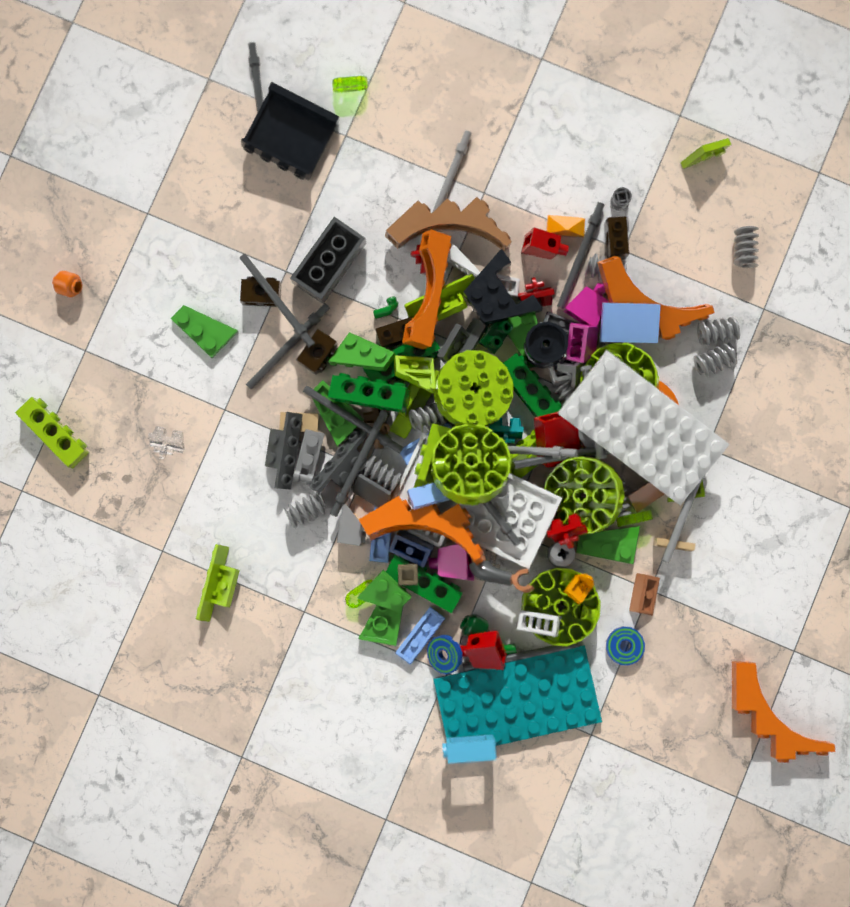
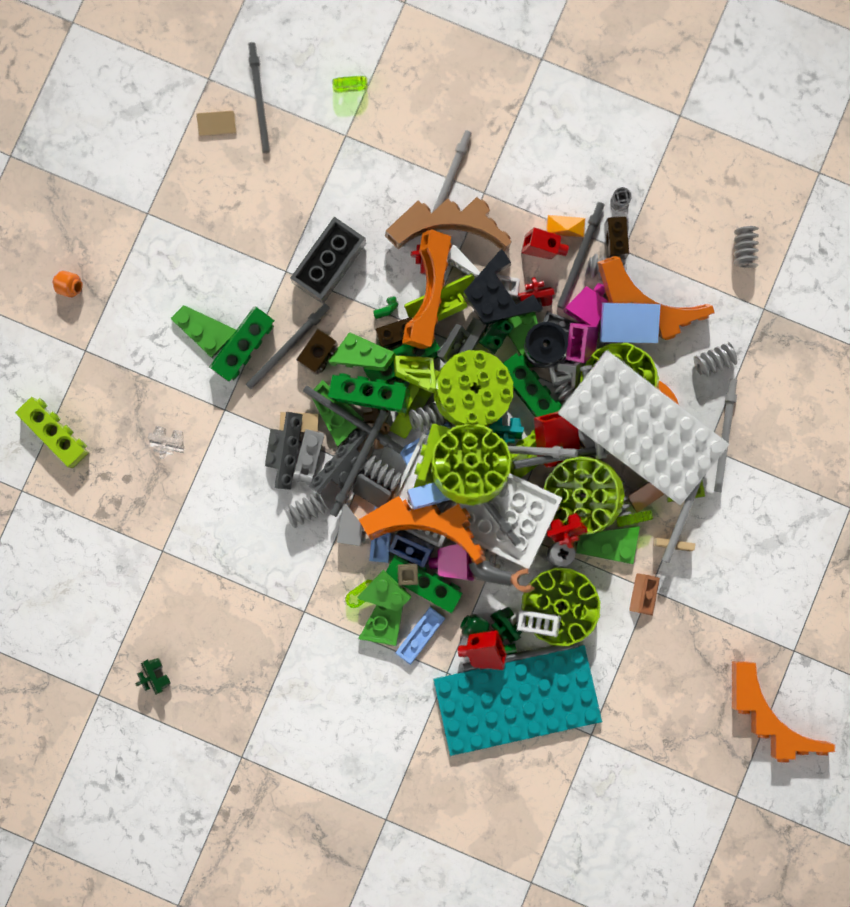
lime bracket [196,544,240,622] -> none
dark grey bar [240,254,315,348] -> none
dark brown brick [240,276,281,307] -> none
black panel [241,82,339,180] -> none
blue tile [427,635,463,674] -> none
medium azure window [442,735,496,764] -> none
light orange plate [564,574,594,604] -> none
blue tile [606,626,645,666] -> none
lime wing [680,138,732,169] -> none
light grey piece [697,316,740,345] -> none
none -> dark green hips [135,658,171,695]
none -> tan slope [196,110,237,136]
none -> green brick [209,306,275,382]
none -> dark green hips [490,607,523,644]
none -> light grey bar [714,379,737,492]

